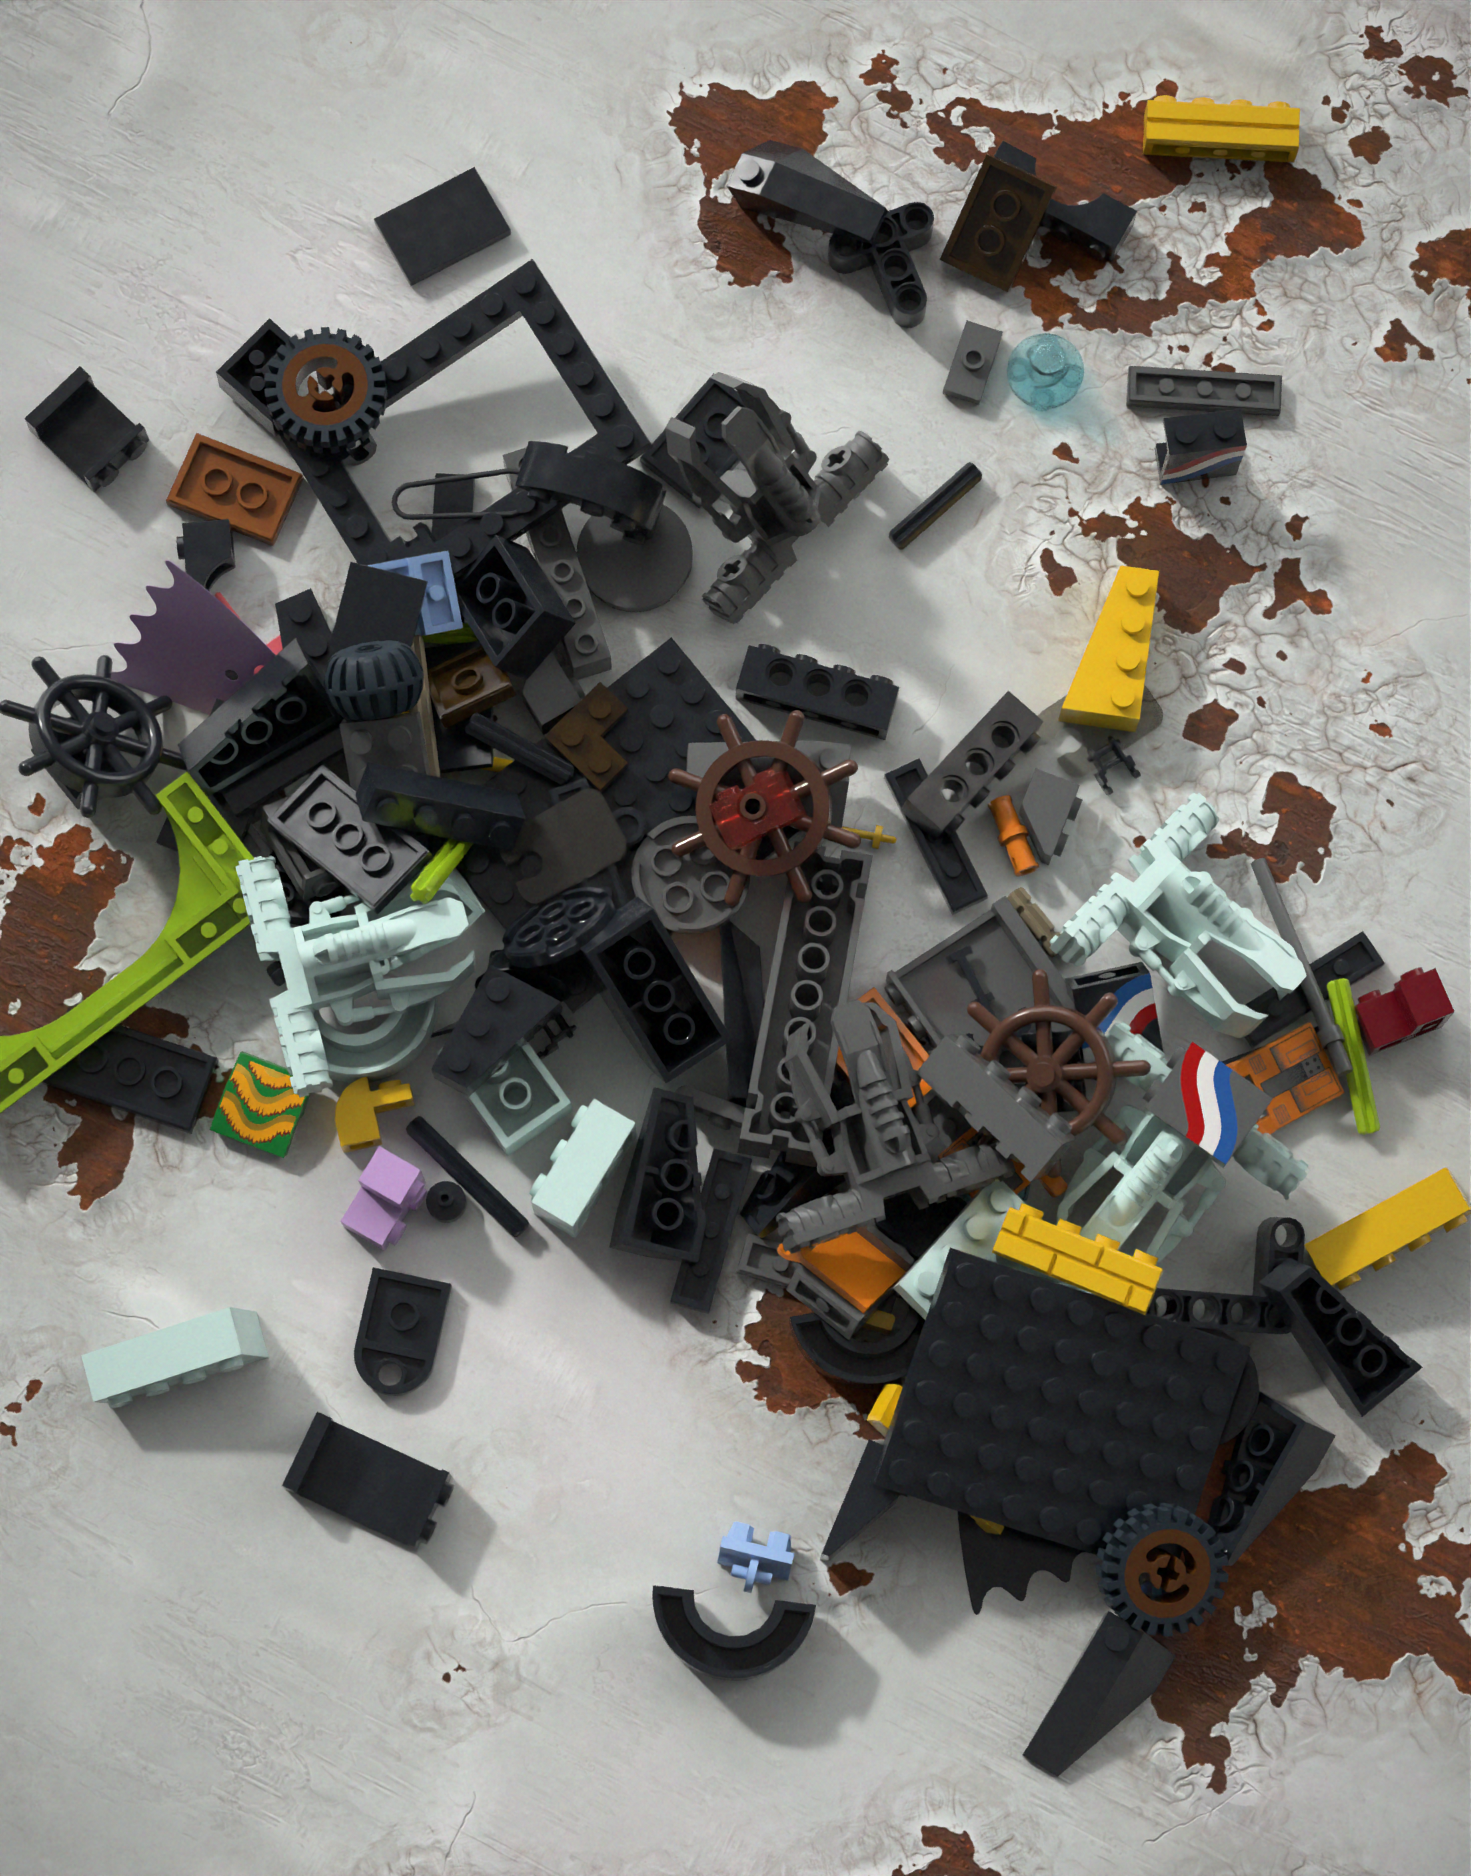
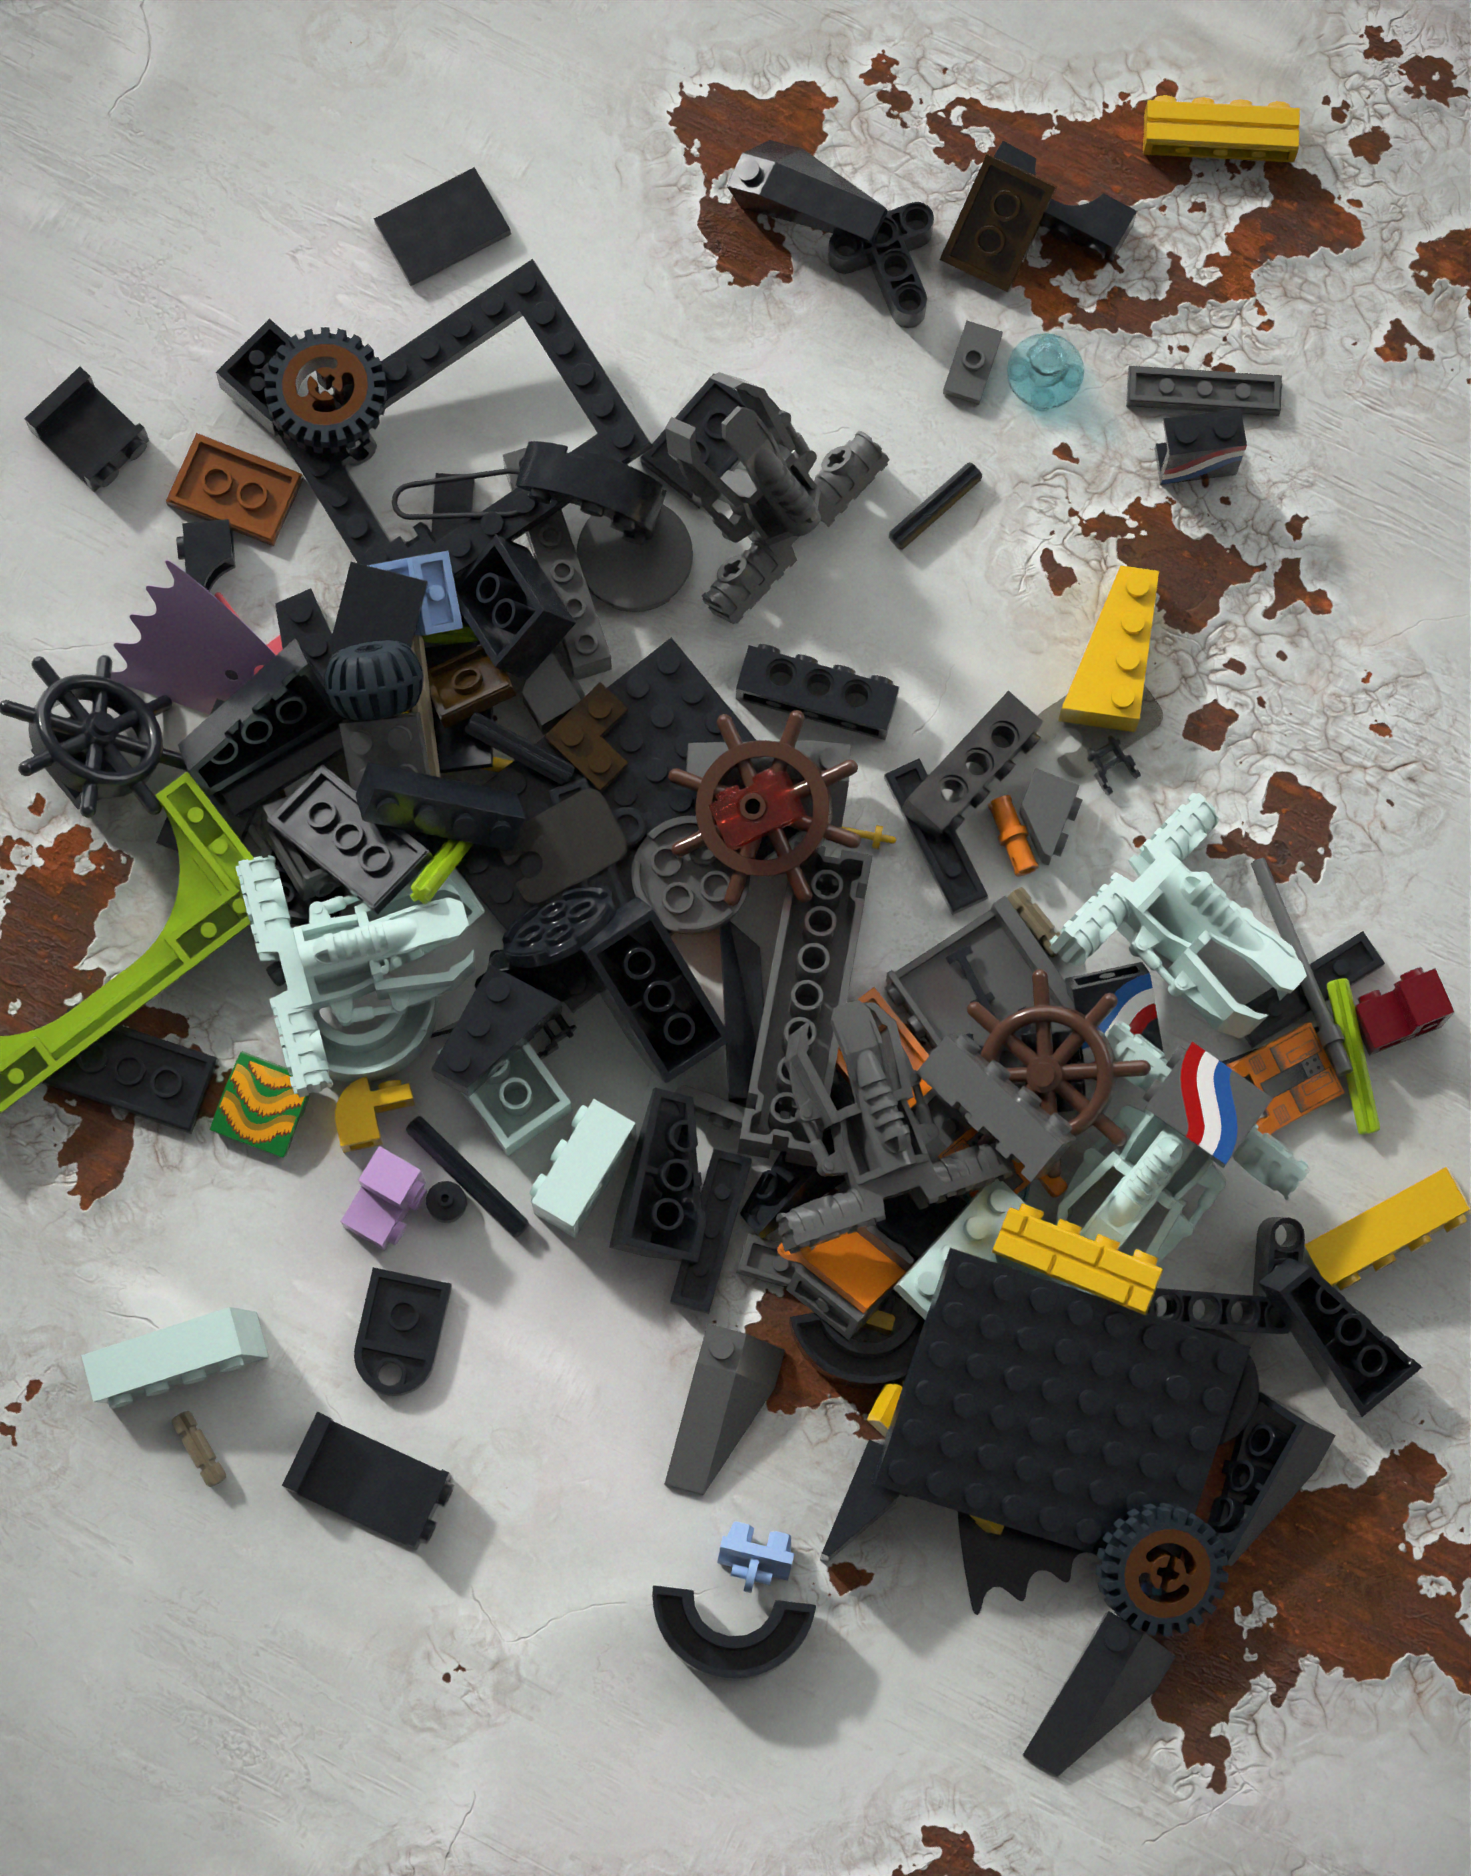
none -> dark tan axle [172,1411,226,1487]
none -> dark grey wedge [664,1323,785,1495]

